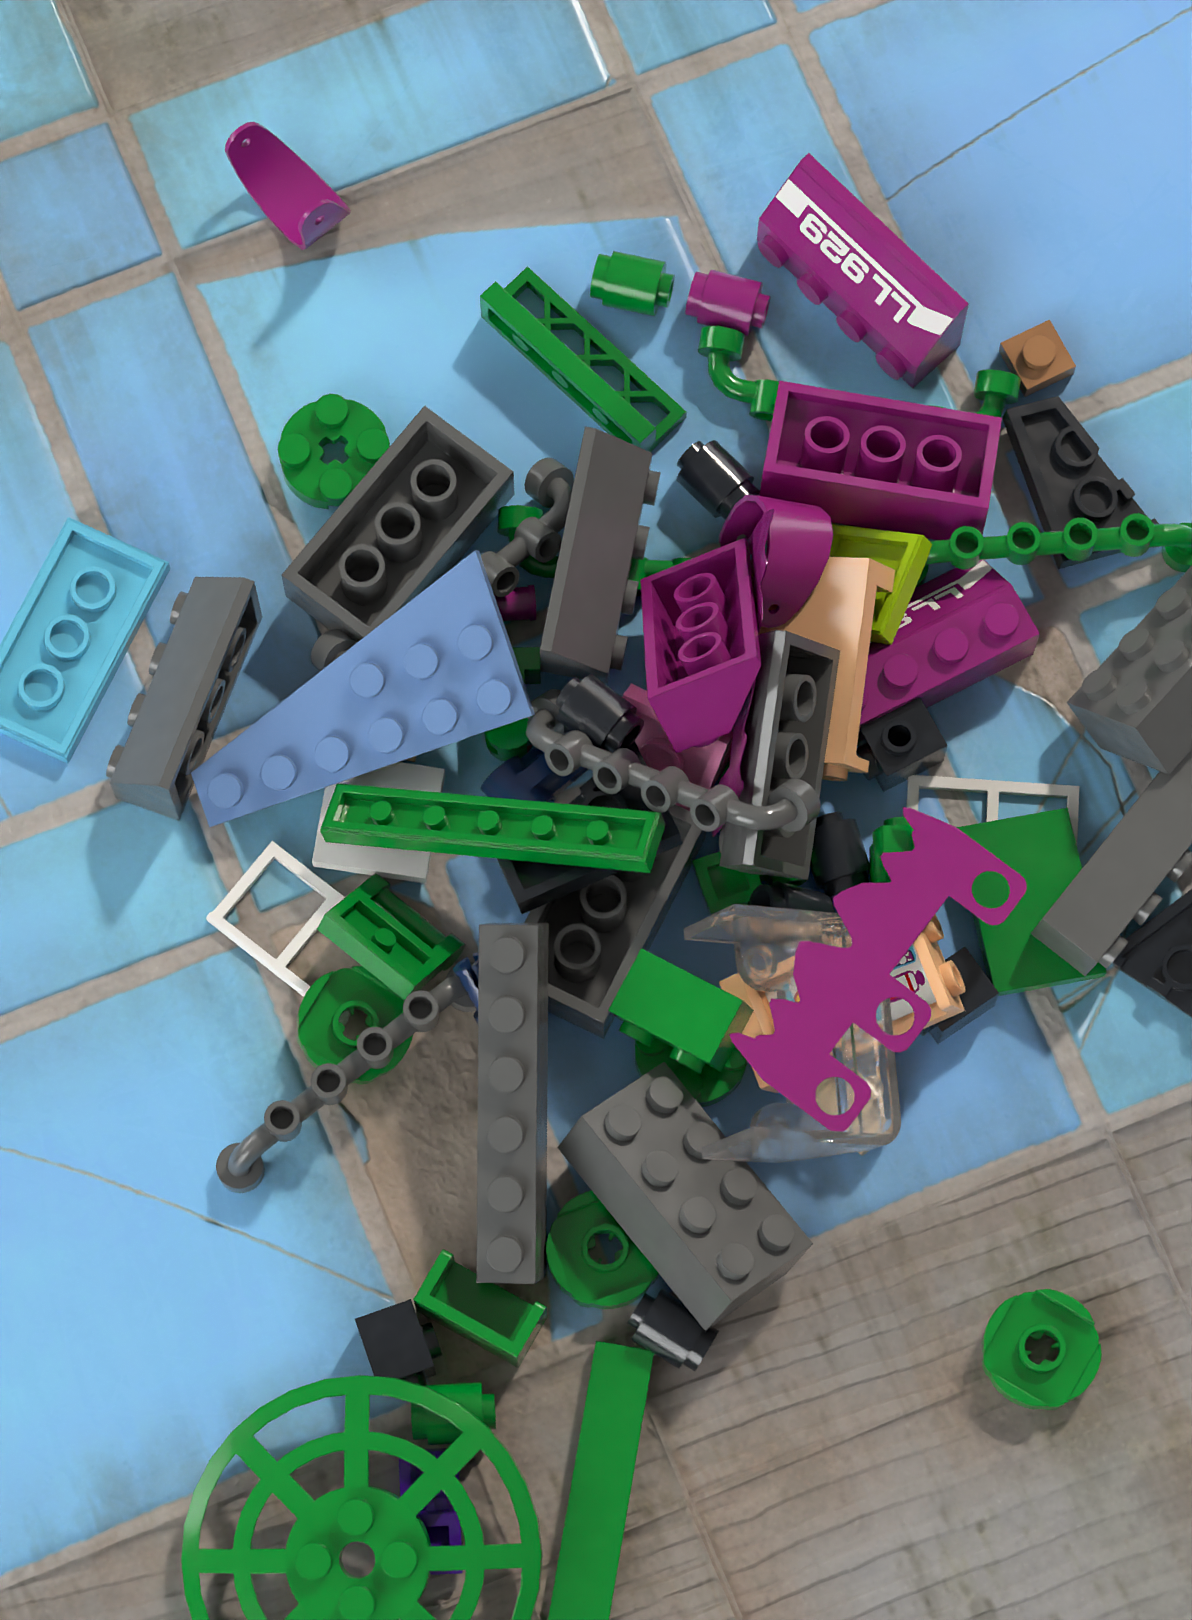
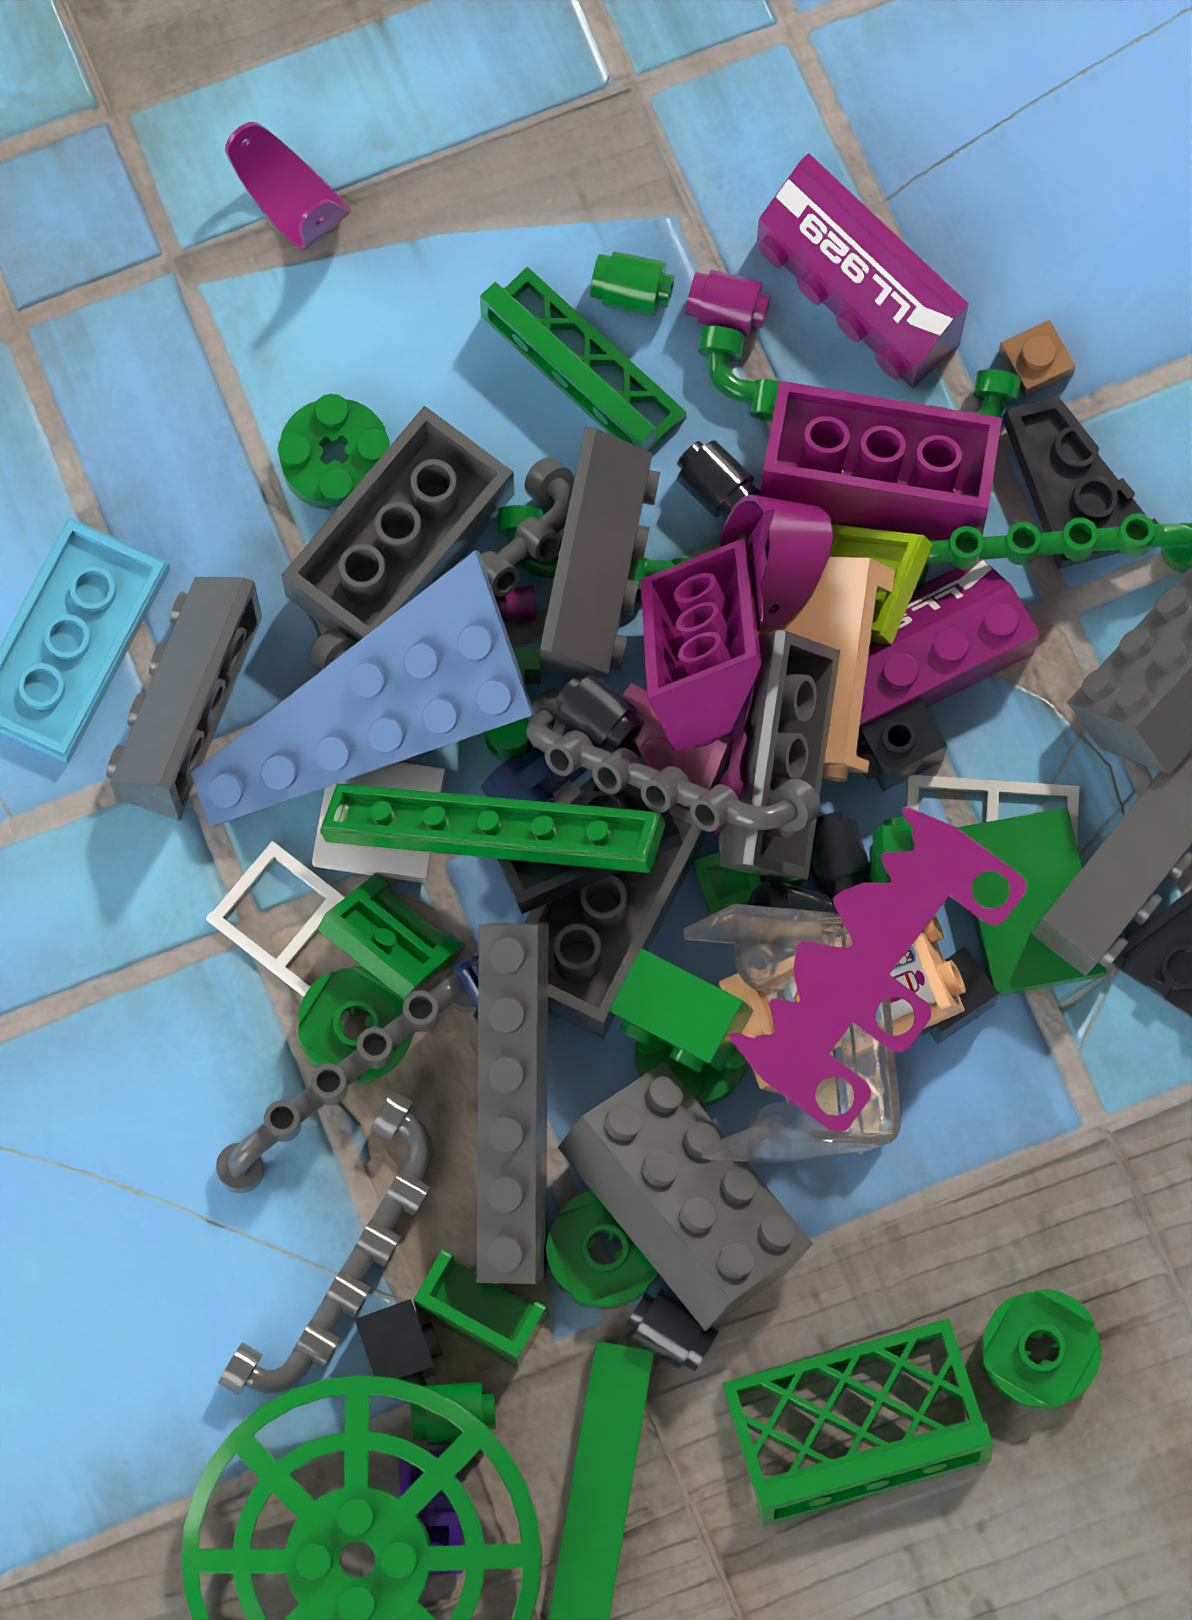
none -> dark grey bar [218,1090,433,1395]
none -> green fence [722,1318,993,1527]

